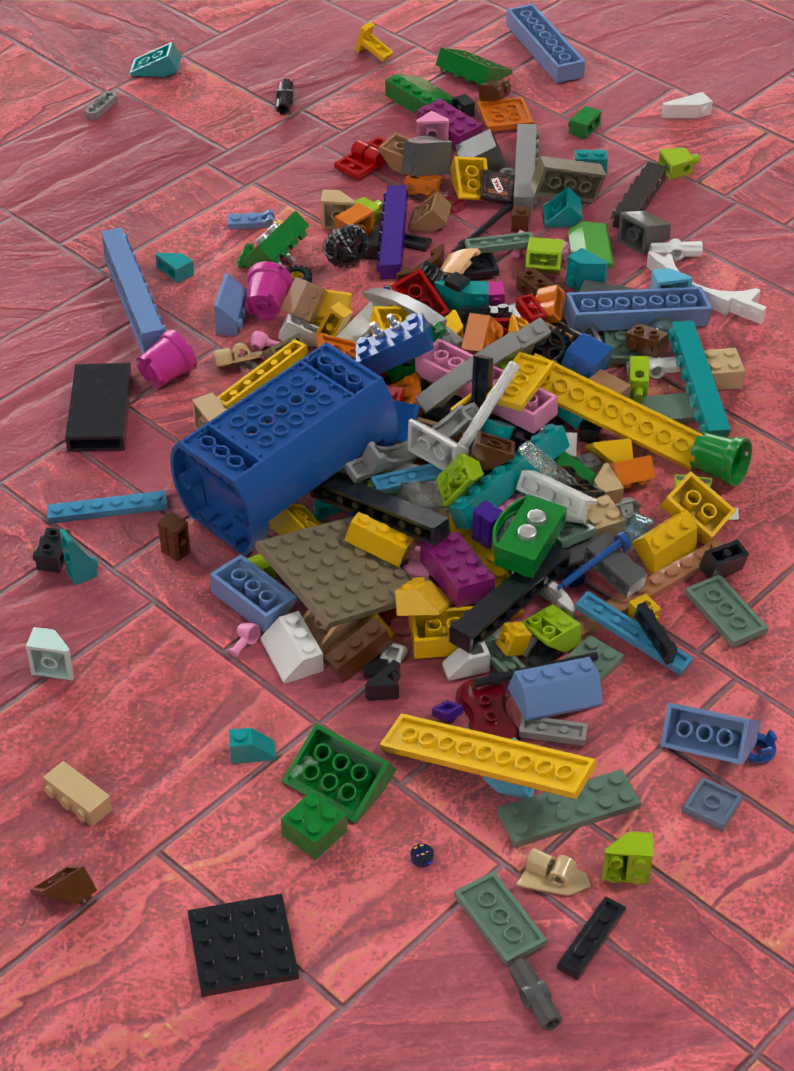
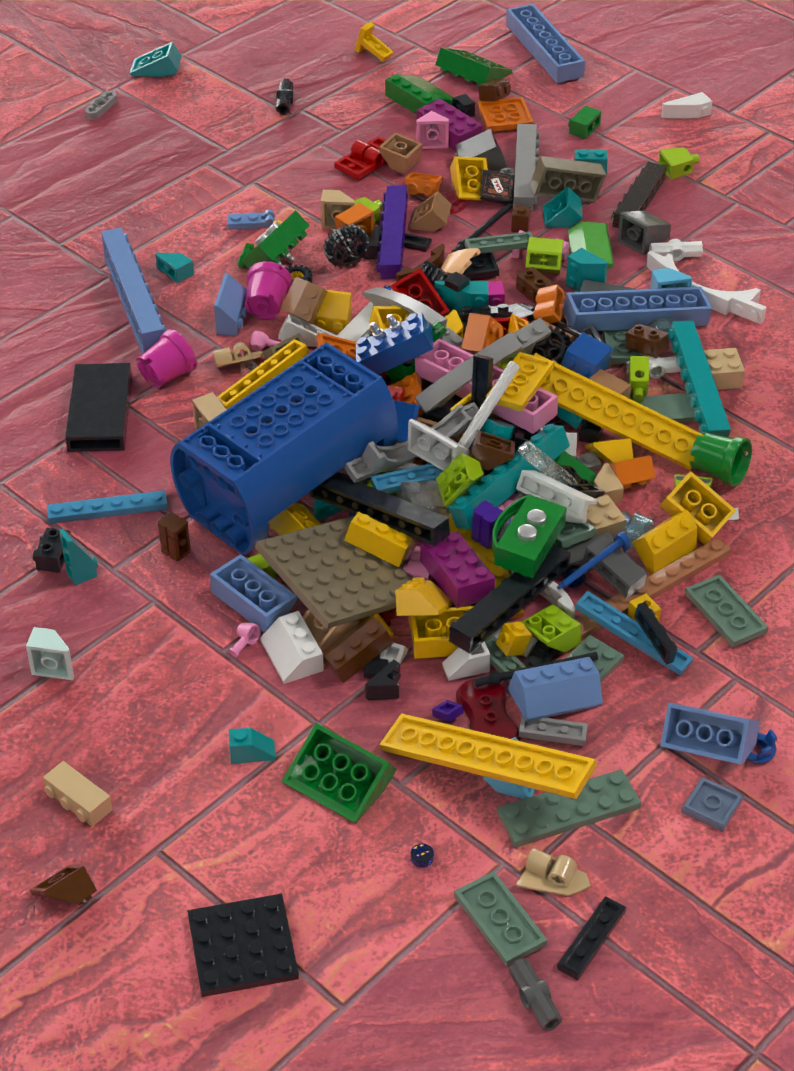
green brick [281,791,347,860] -> none
yellow brick [314,302,353,337] -> none
dark grey slope [401,135,452,176] -> none
red slope [515,294,548,324] -> none
lime slope [601,831,653,884] -> none
light grey hinge [615,497,643,522] -> none
black brick [699,539,749,579] -> none

